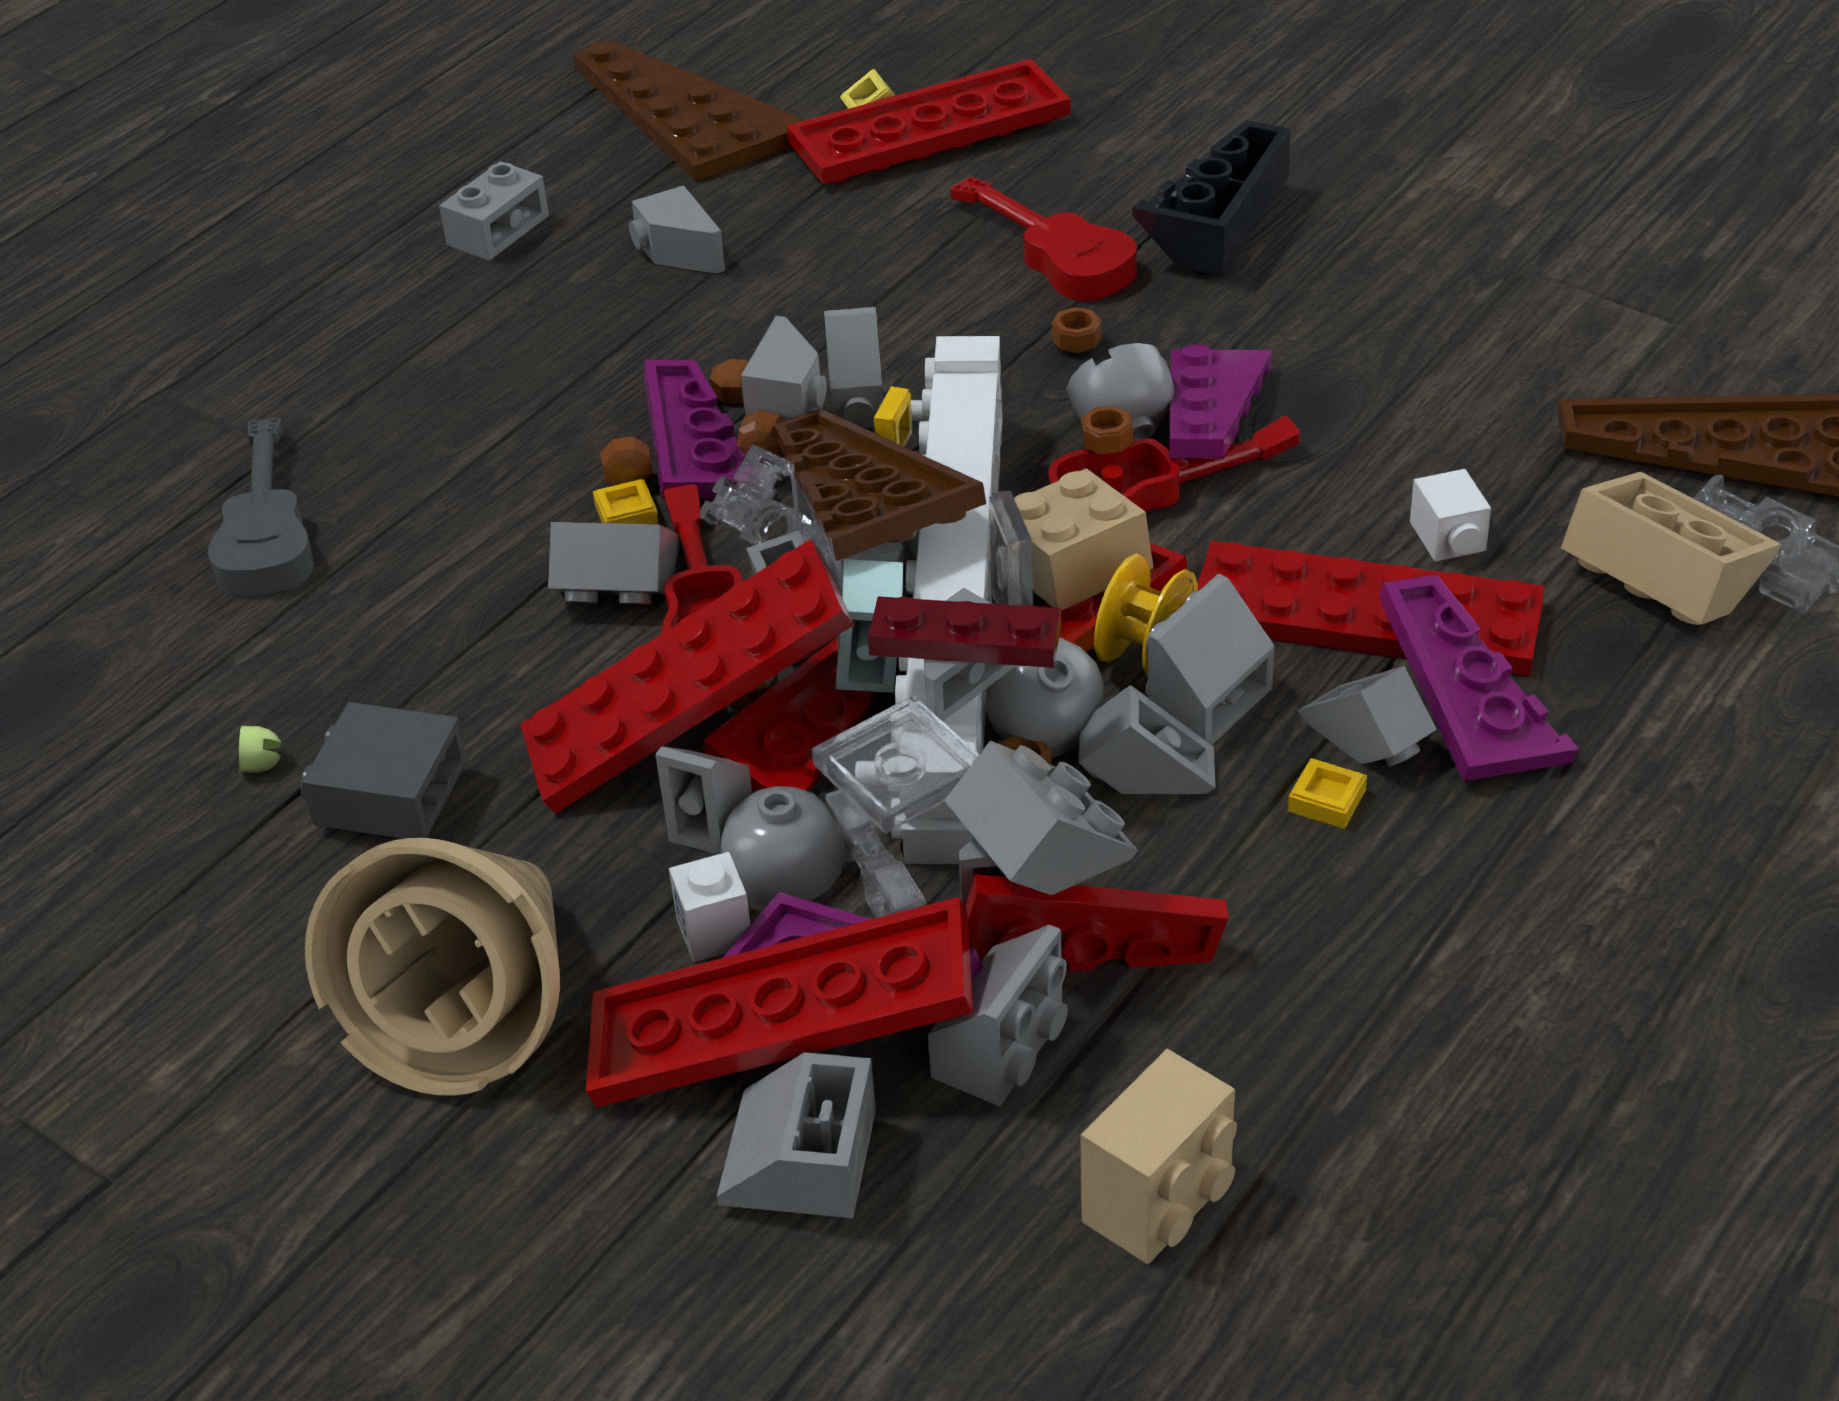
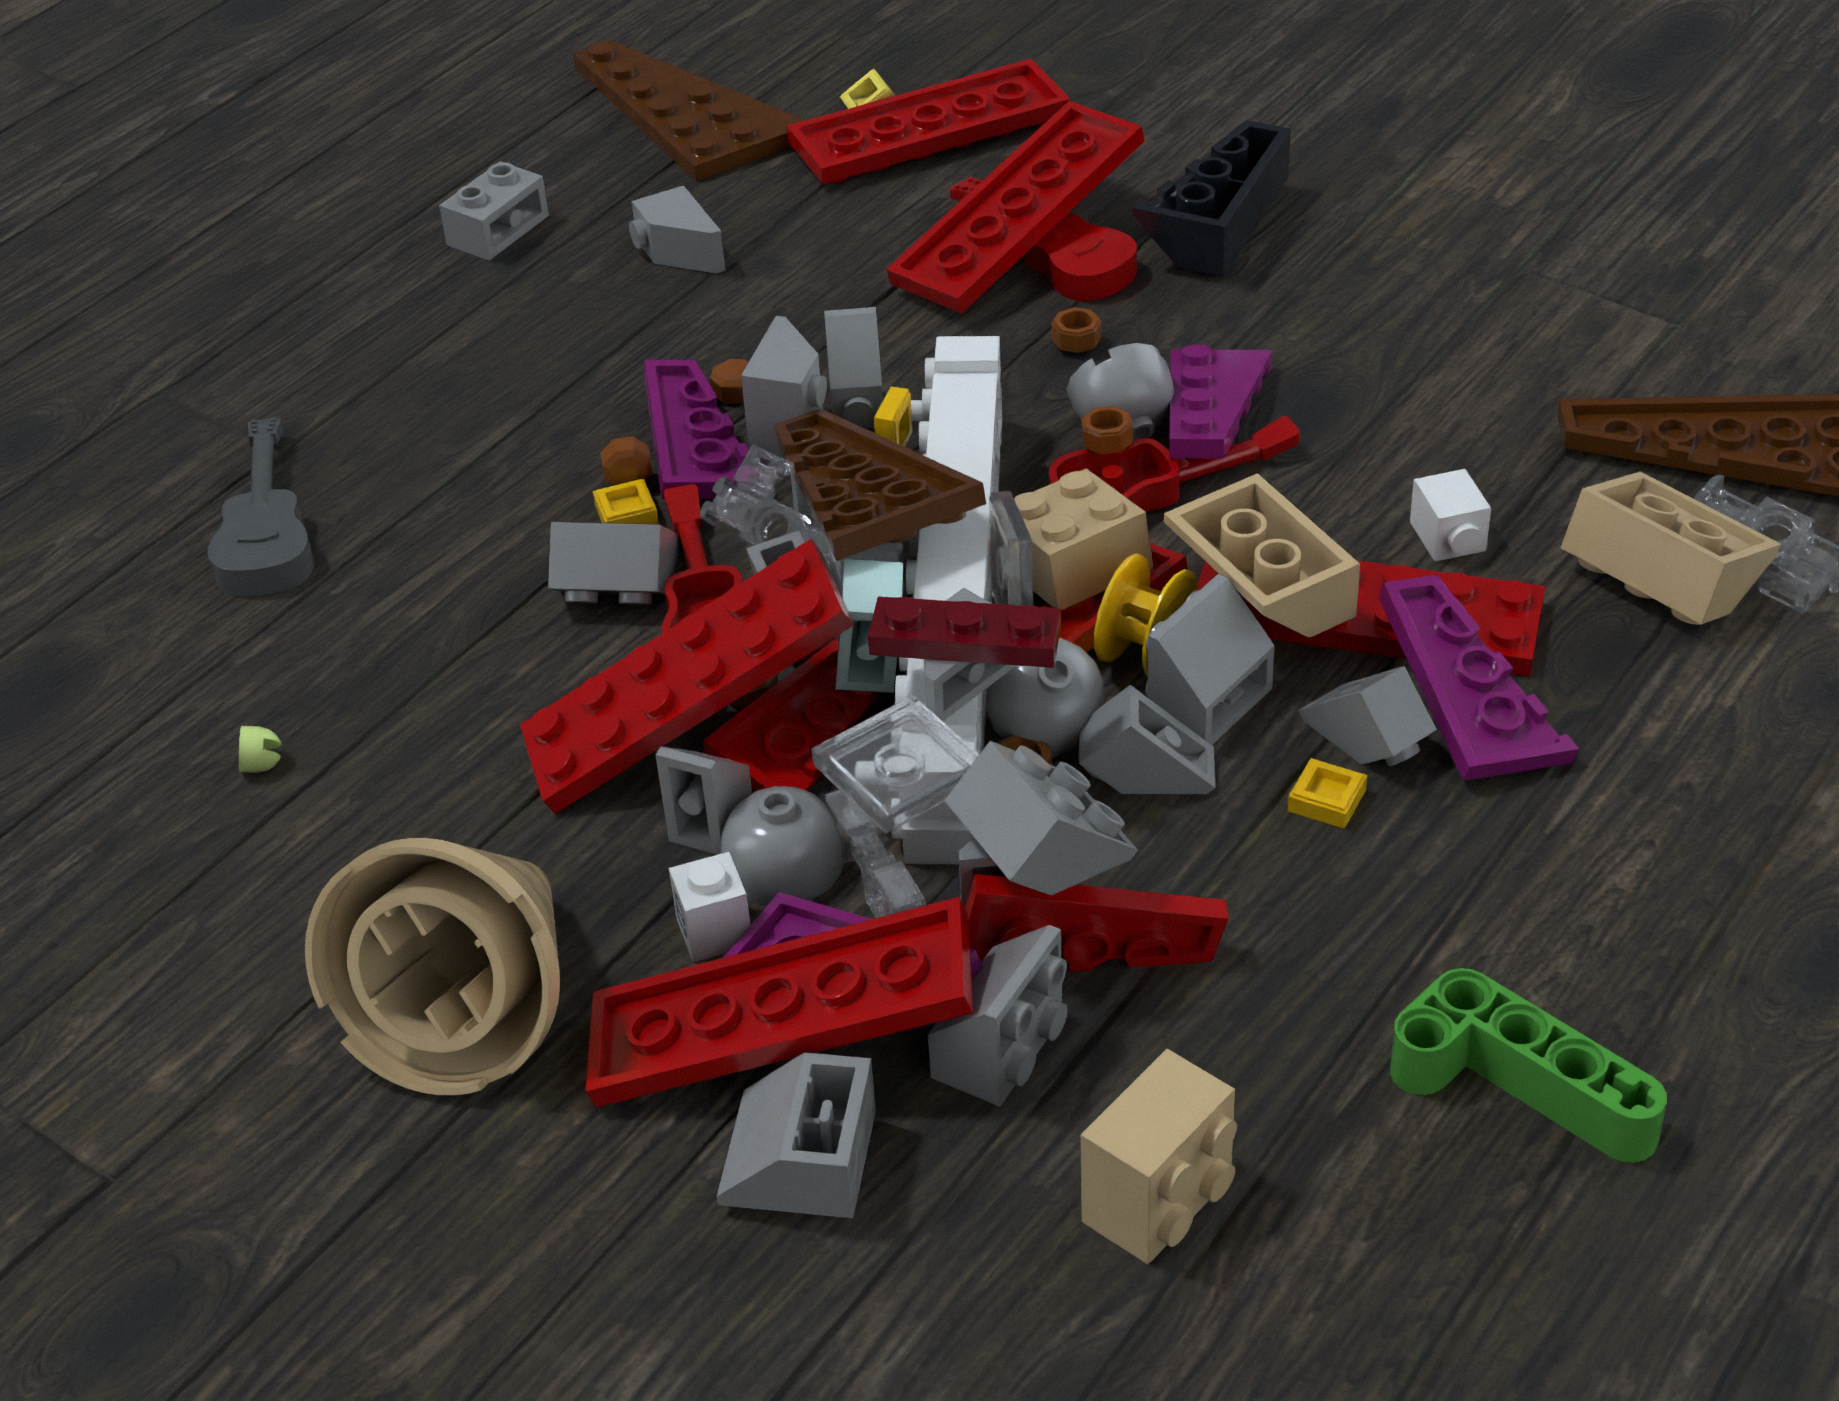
dark grey brick [300,702,467,839] -> none
dark orange tile [737,409,784,465] -> none
none -> red plate [886,101,1145,314]
none -> tan slope [1164,473,1360,638]
none -> bright green beam [1390,968,1667,1163]

